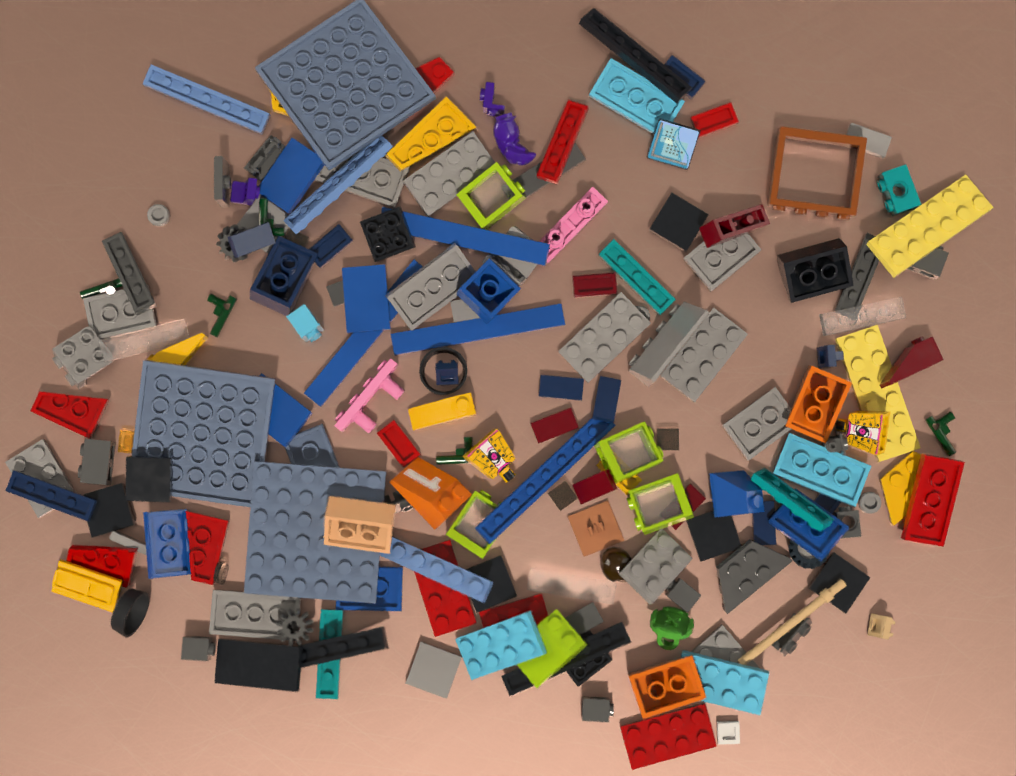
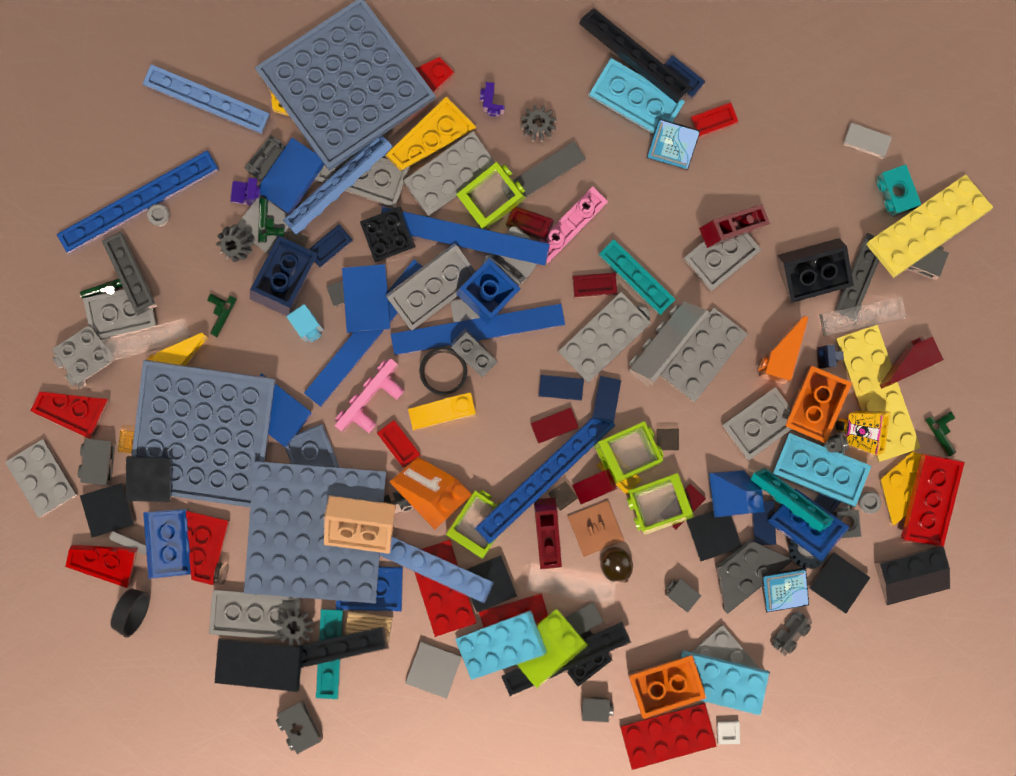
dark blue plate [5,470,97,521] -> none
yellow piece [51,559,123,612] -> none
dark grey brick [181,636,216,661] -> none
dark grey plate [214,156,232,207] -> none
dark blue tile [228,222,276,258] -> none
dark blue tile [436,360,459,385] -> none
dark green hose [436,437,473,465] -> none
torso [463,429,516,483] -> none
dark purple animal [493,112,536,165] -> none
red tile [537,100,589,184] -> none
light grey plate [619,529,693,605] -> none
black tile [649,193,709,252] -> none
bright green tile [650,607,694,650] -> none
tan bar [737,579,847,665] -> none
dark orange window [767,126,867,220] -> none
tan tile [867,613,895,640] -> none
none -> blue tile [56,150,219,254]
none -> dark grey brick [276,700,323,754]
none -> tan brick [345,611,393,644]
none -> dark grey brick [451,328,498,377]
none -> dark red tile [506,206,554,240]
none -> dark grey gear [520,105,557,142]
none -> dark red slope [534,497,562,569]
none -> orange slope [757,316,809,384]
none -> piece [762,567,809,613]
none -> black slope [875,546,950,605]

